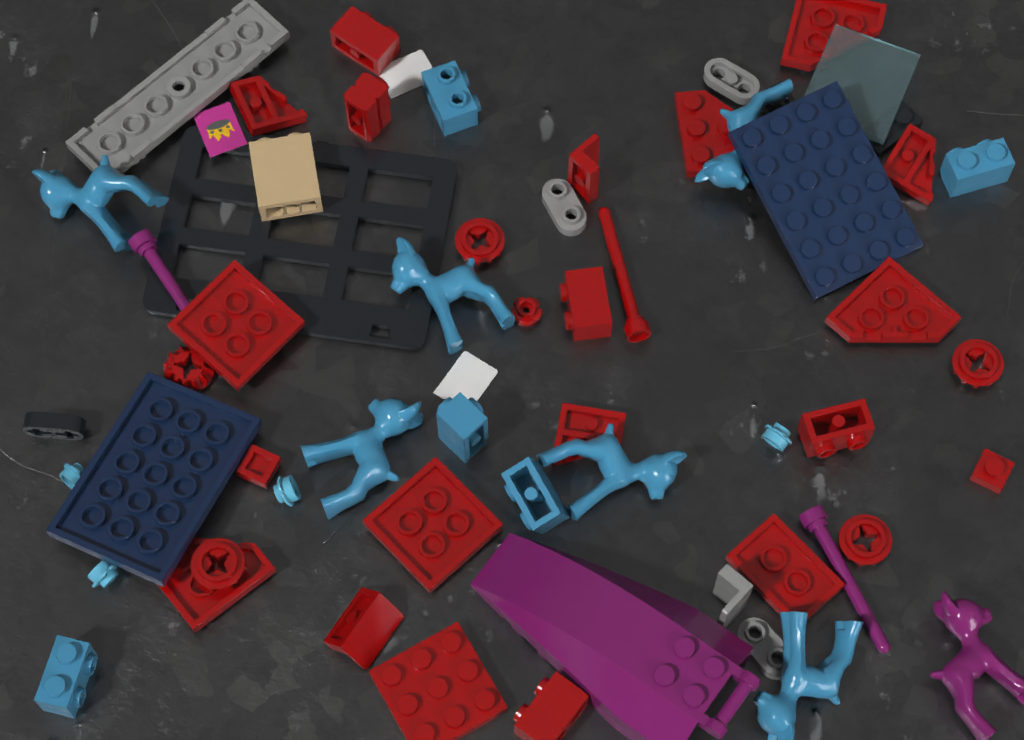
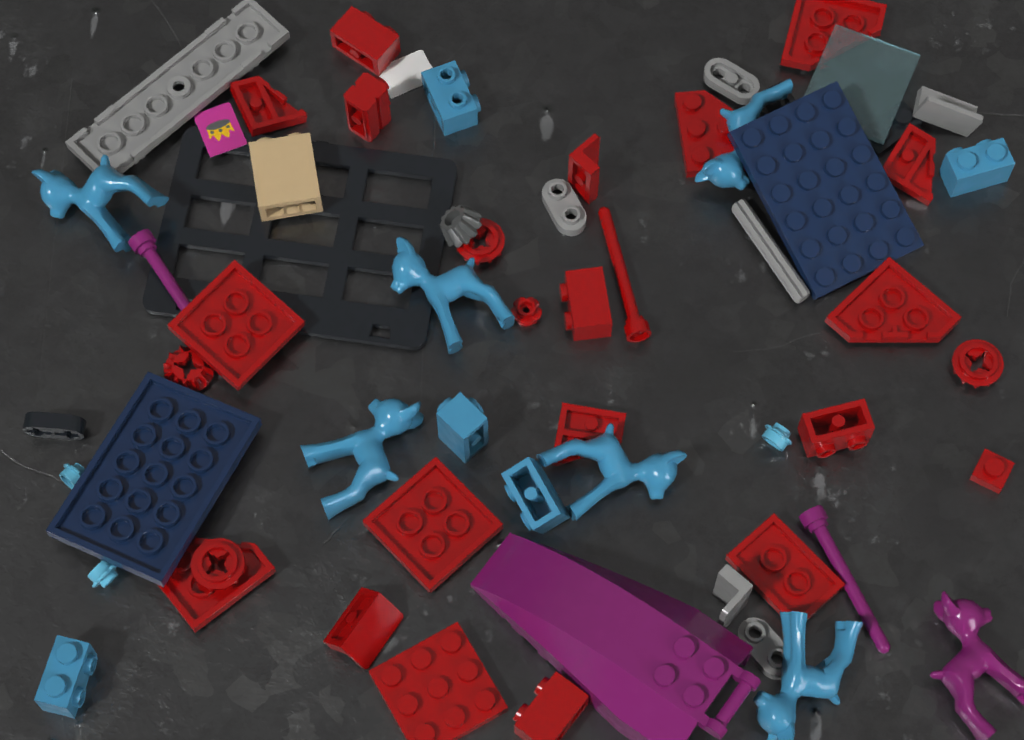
red plate [236,444,282,489] -> none
medium azure plate [273,475,301,506] -> none
white sticker [433,351,498,401] -> none
red gear [838,514,892,567] -> none
none -> dark grey piece [439,205,482,248]
none -> light grey axle [731,199,810,304]
none -> light grey panel [912,86,984,137]

